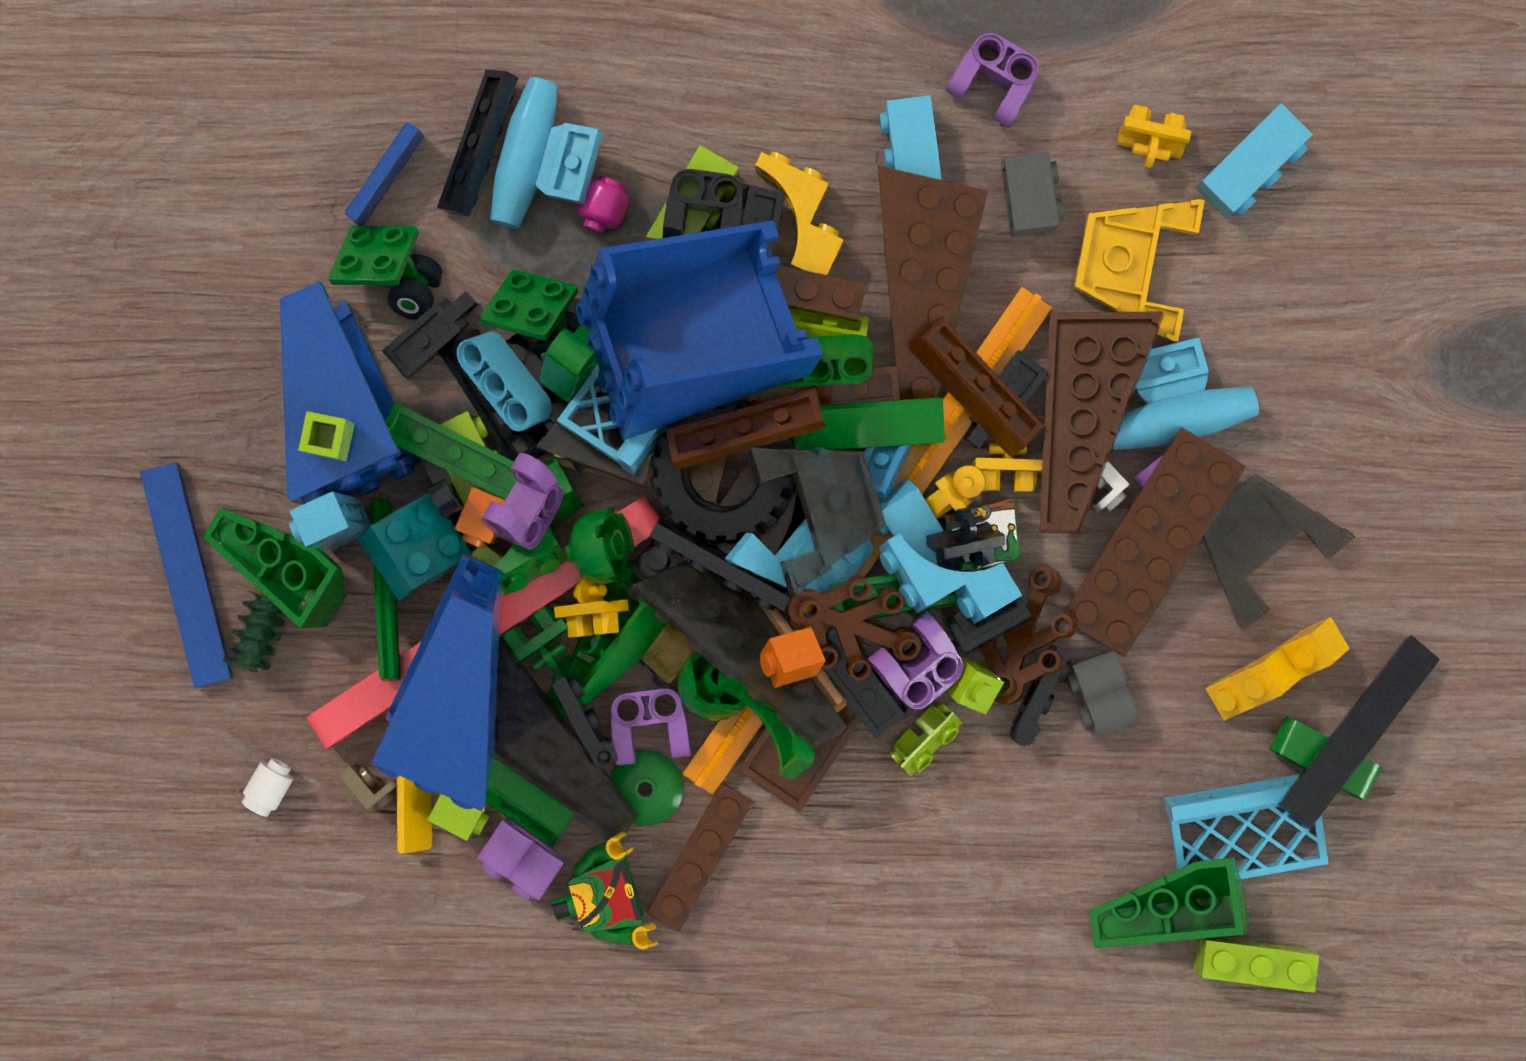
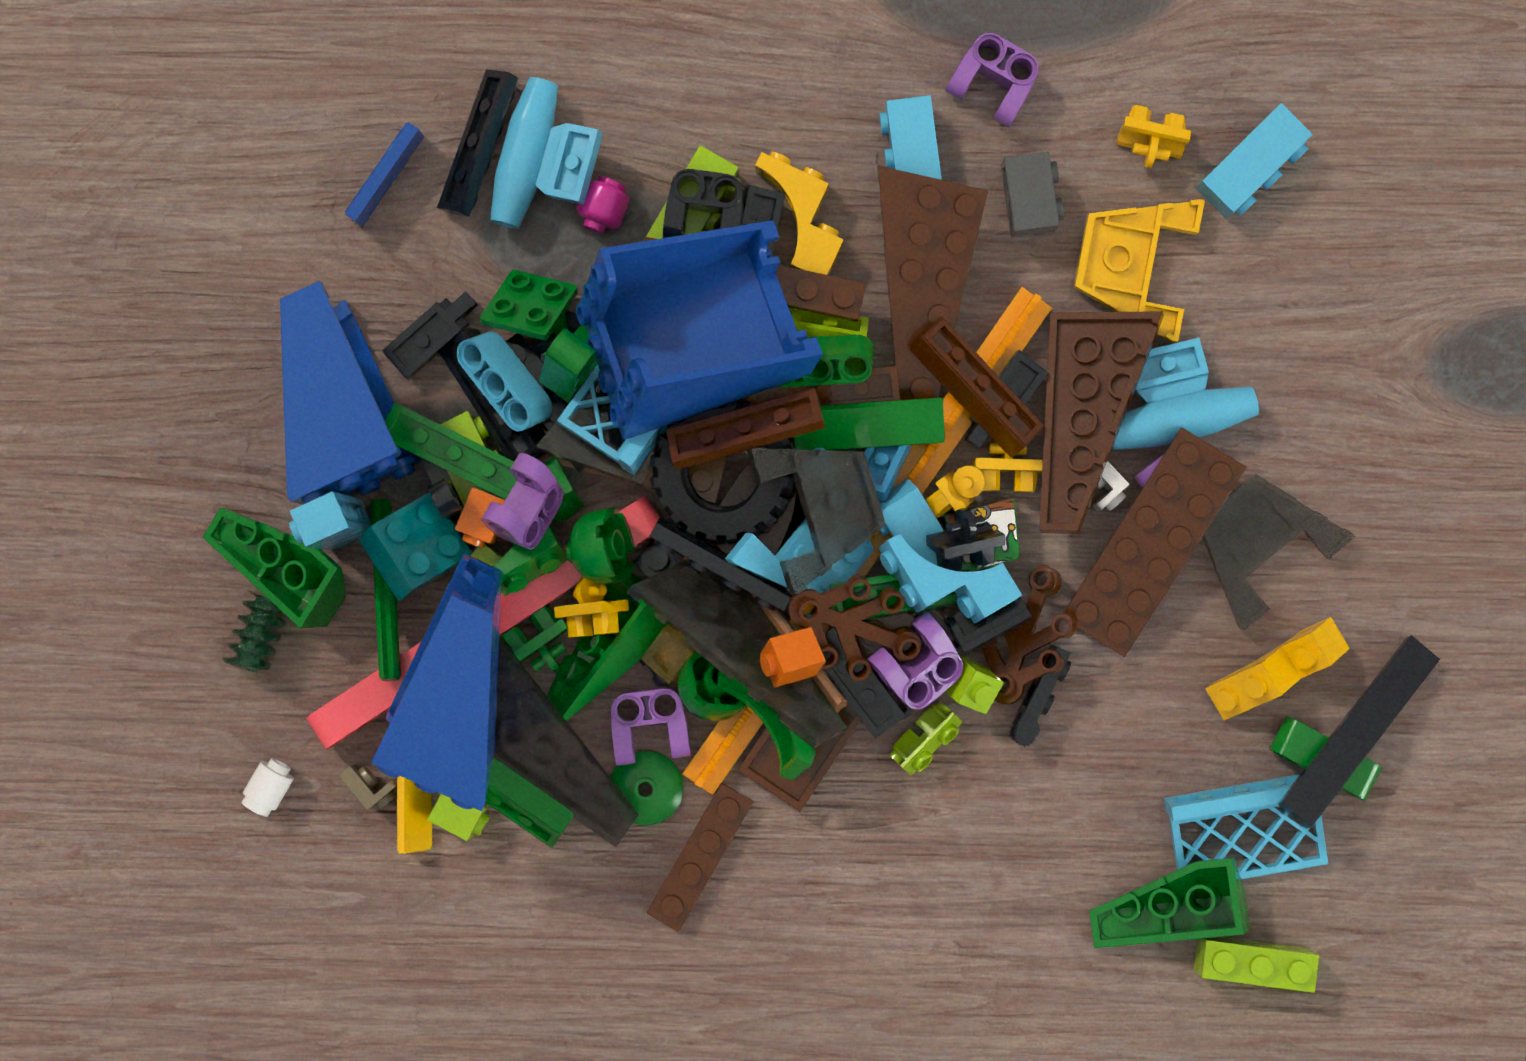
blue tile [140,463,233,688] -> none
lime brick [298,411,355,462] -> none
green plate [328,226,443,319] -> none
medium lavender brick [477,818,567,901] -> none
black hinge [552,667,618,770] -> none
torso [552,832,658,950] -> none
dark grey brick [1066,650,1140,736] -> none

